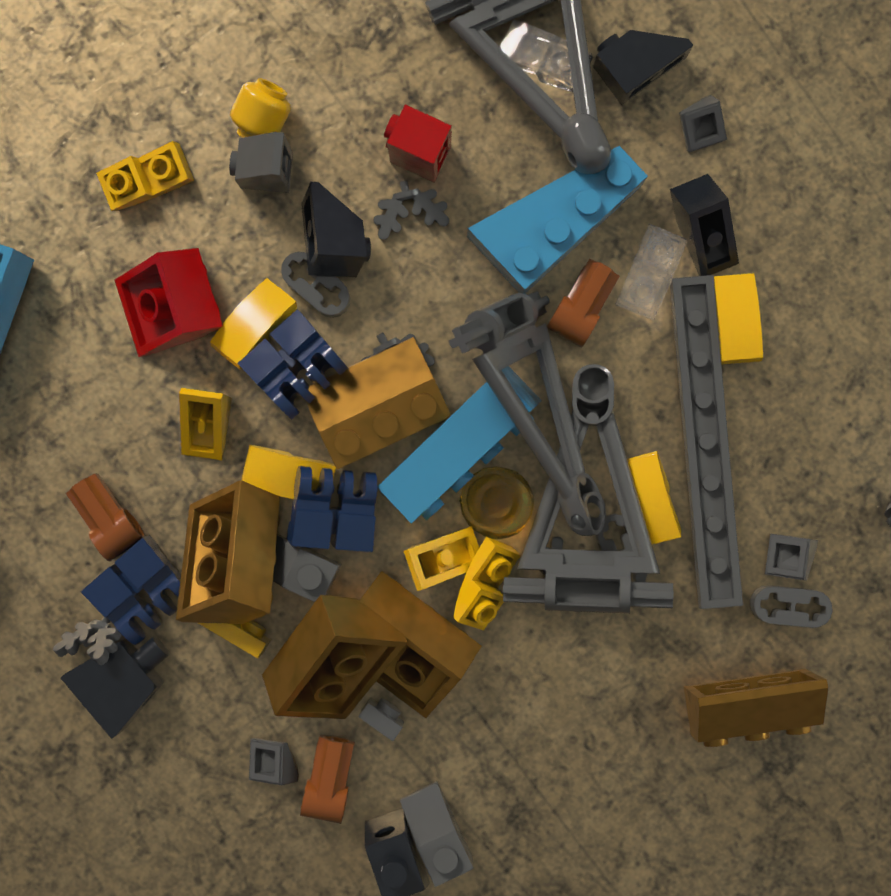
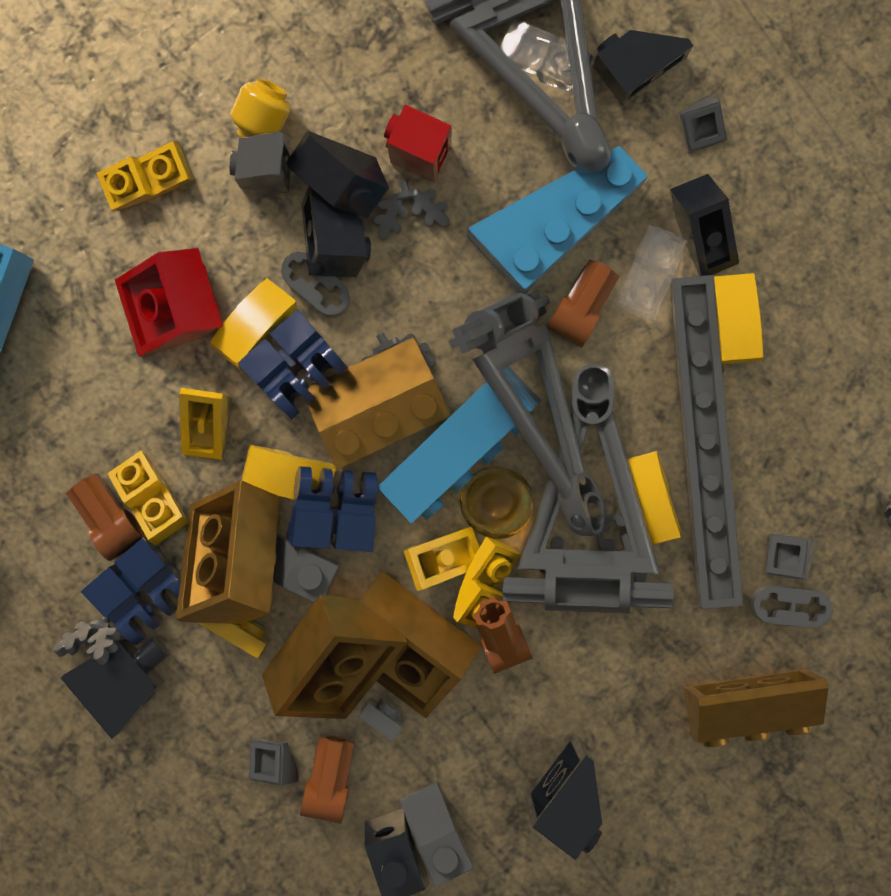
none -> yellow slope [107,450,189,546]
none -> black slope [286,130,389,219]
none -> dark orange piece [473,597,533,674]
none -> black slope [525,733,602,860]

